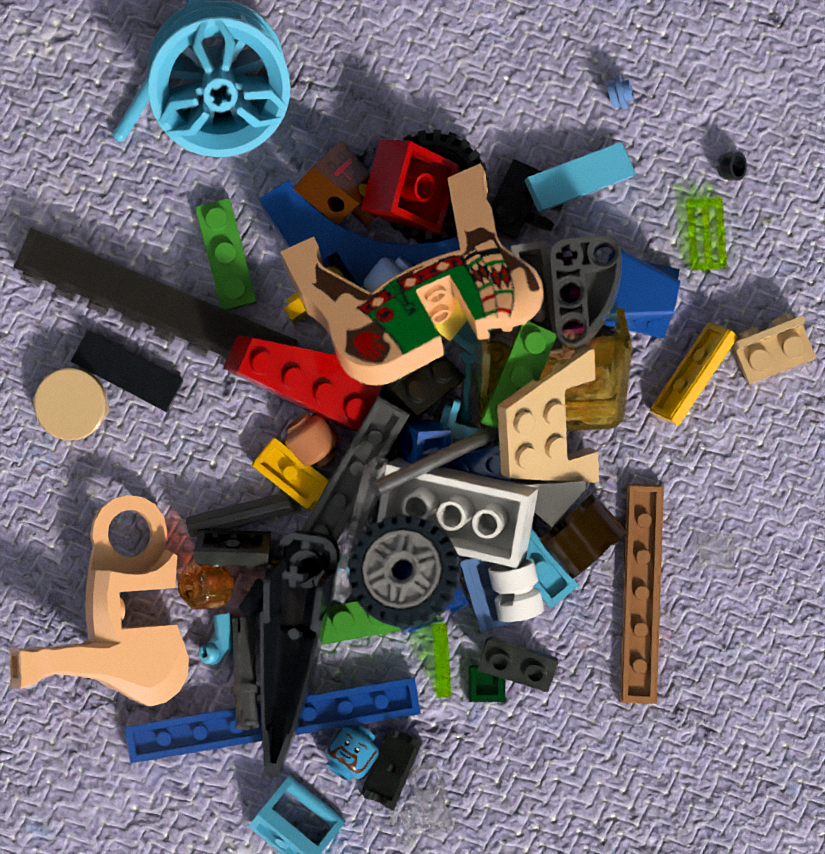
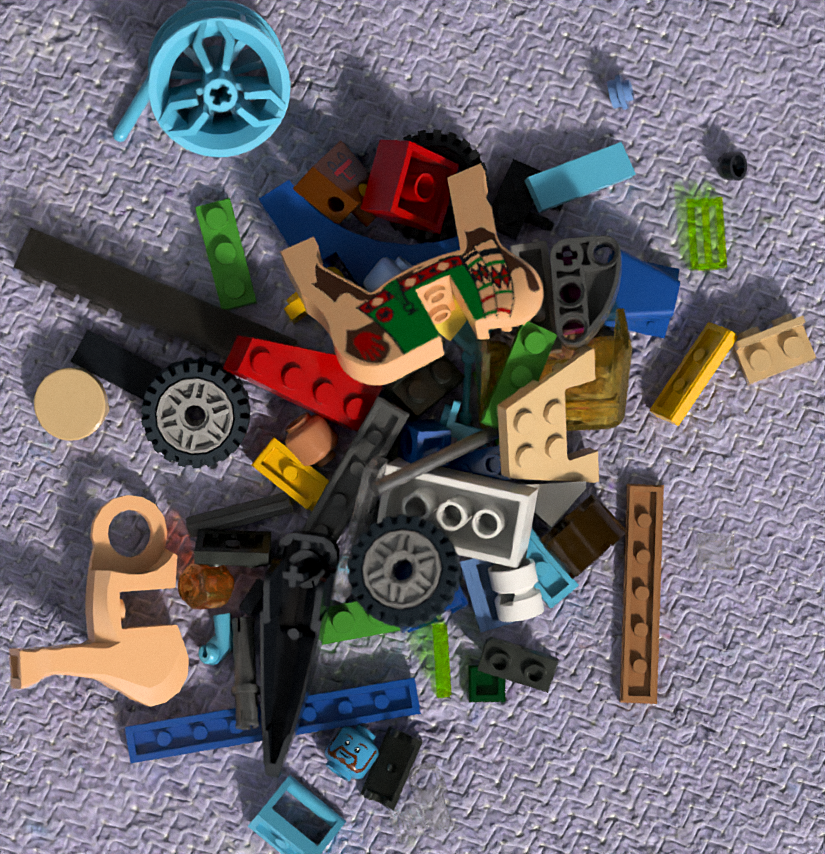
none -> wheel [141,357,251,468]

